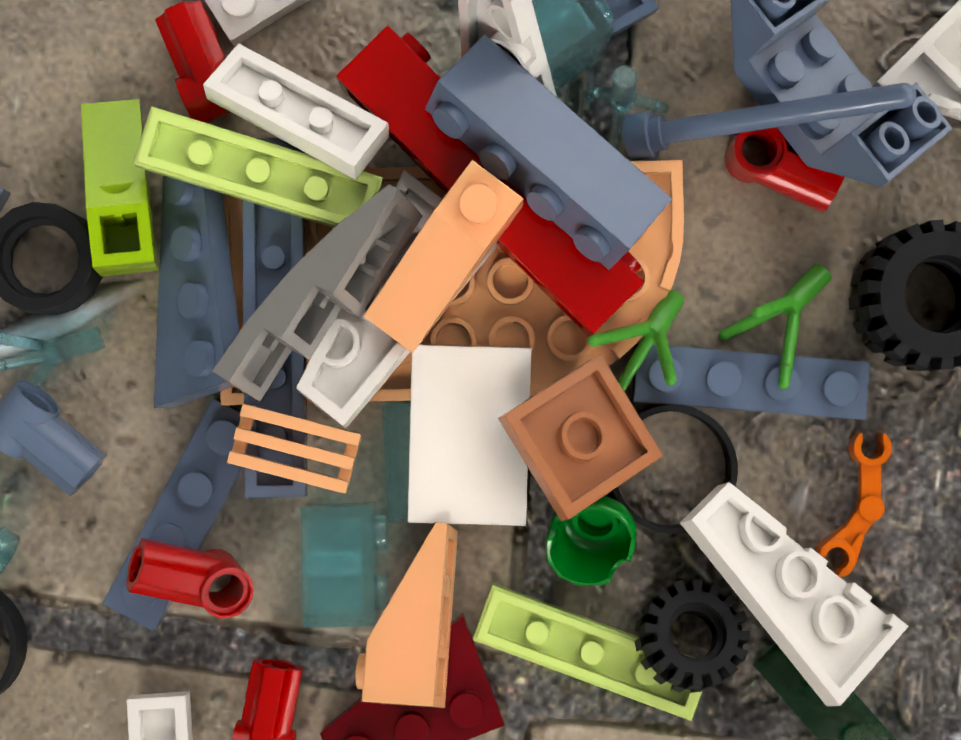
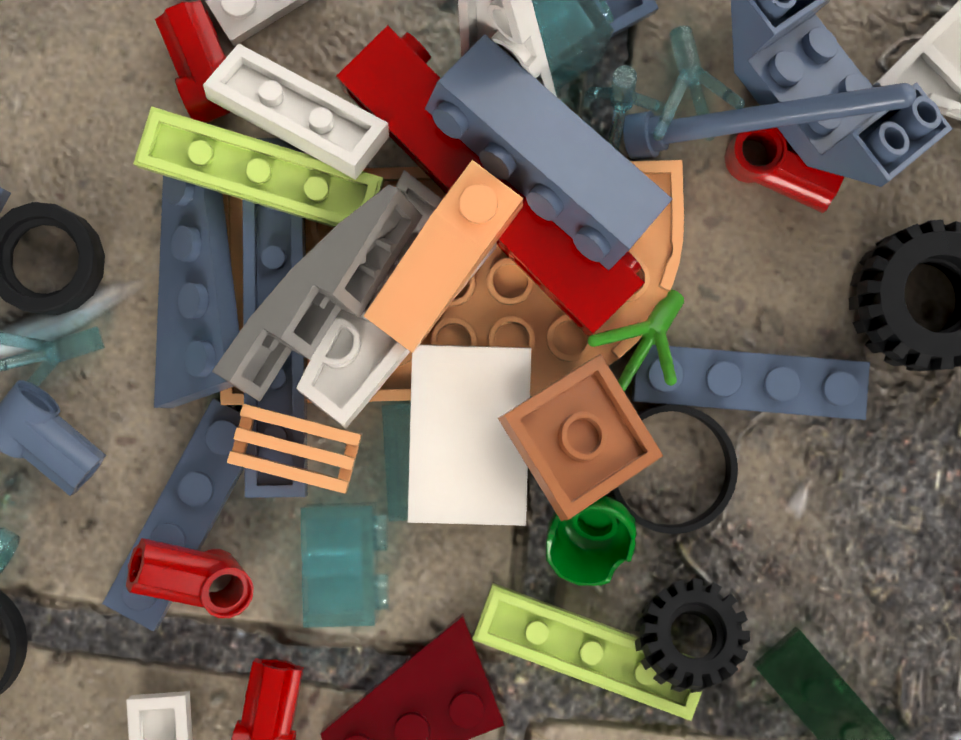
lime slope [81,99,159,277] -> none
light nougat slope [355,523,458,708] -> none
white wing [680,482,908,706] -> none
bright green plant [719,264,832,389] -> none
orange piece [814,433,892,578] -> none
none -> clear light blue plant [653,26,745,141]

